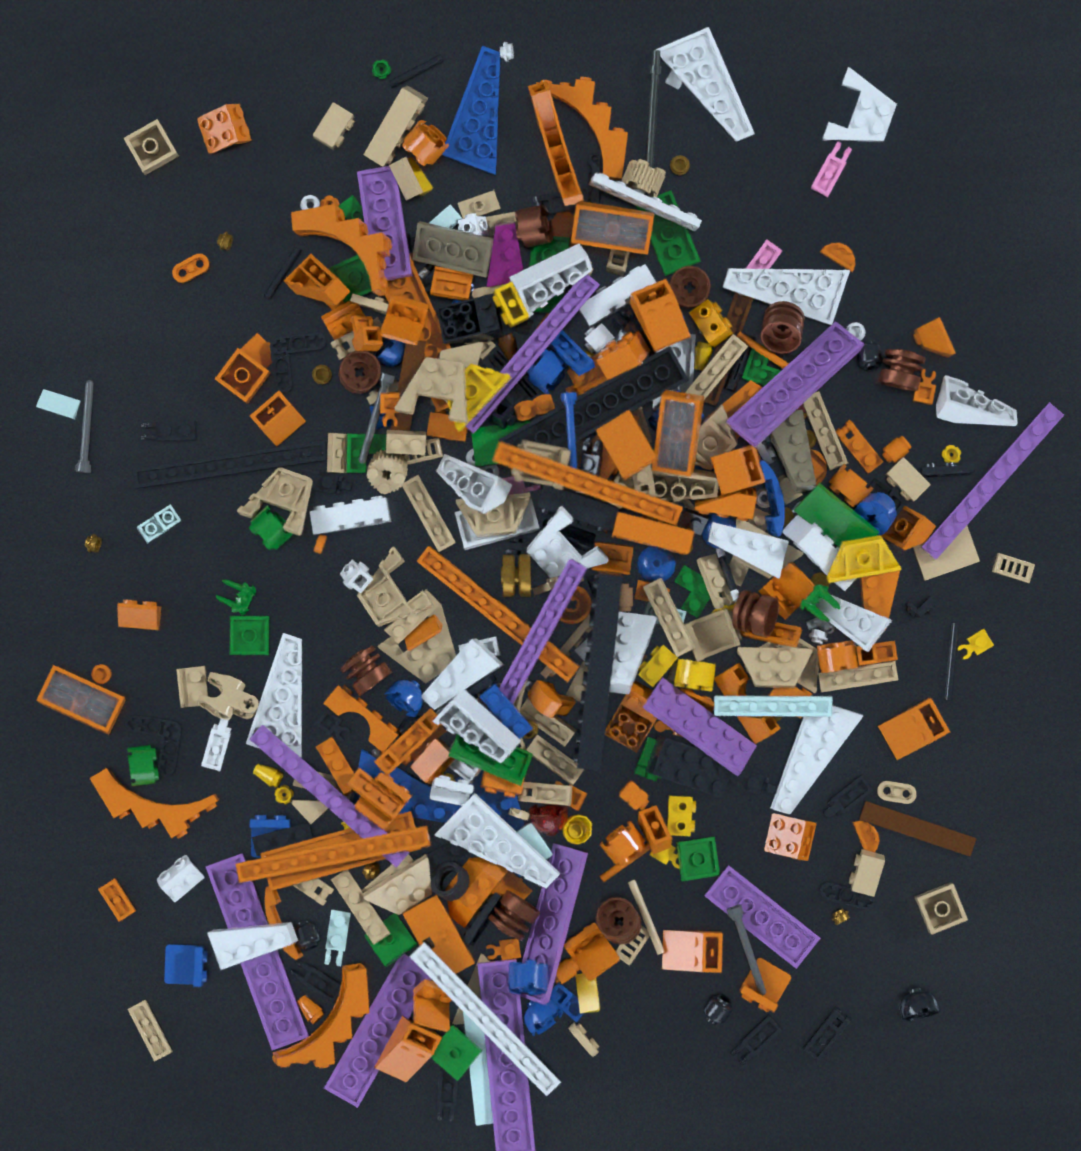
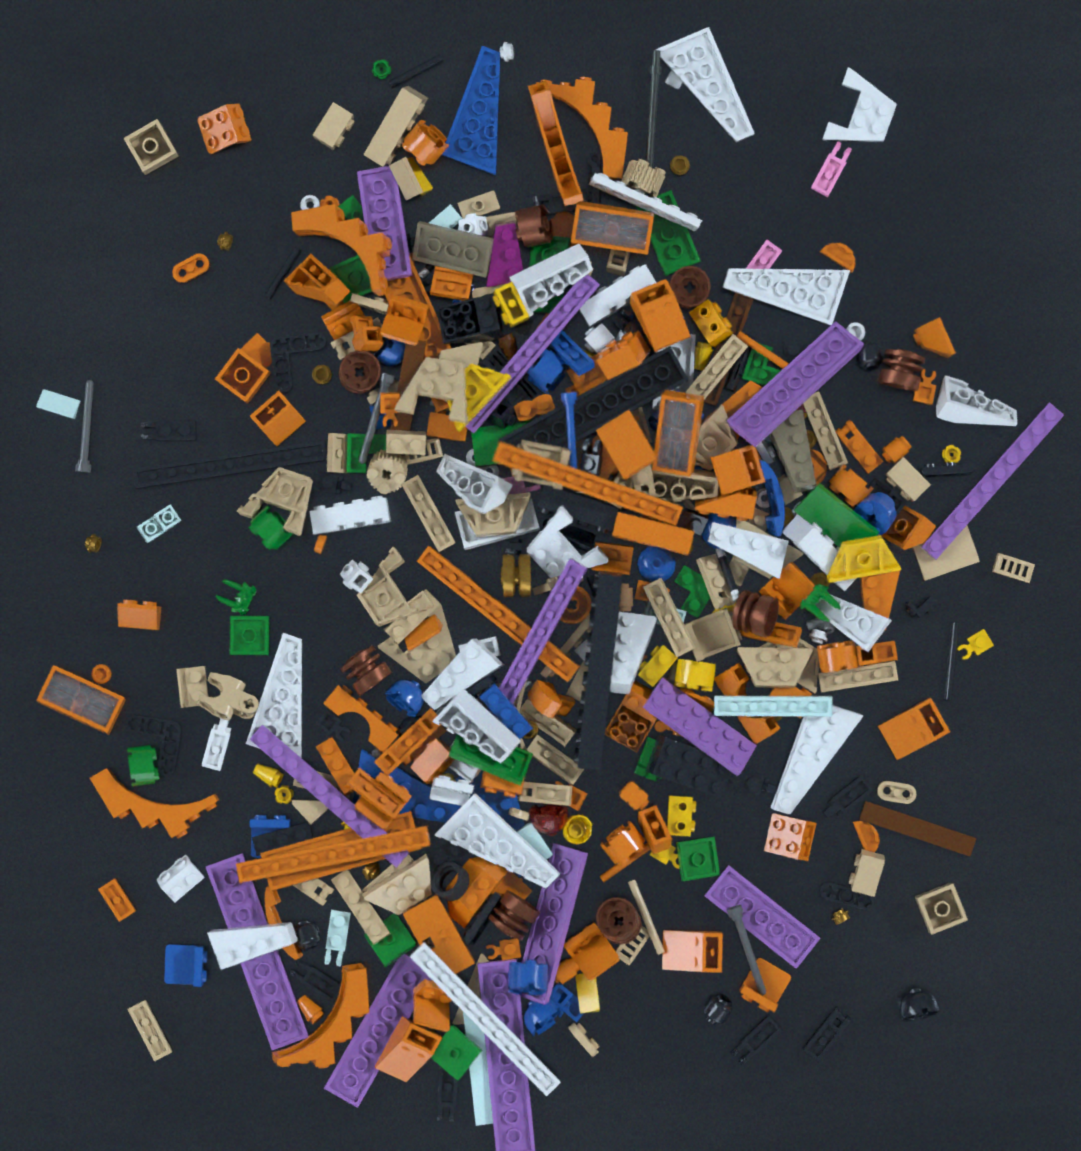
copper wheel [761,301,805,354] -> none

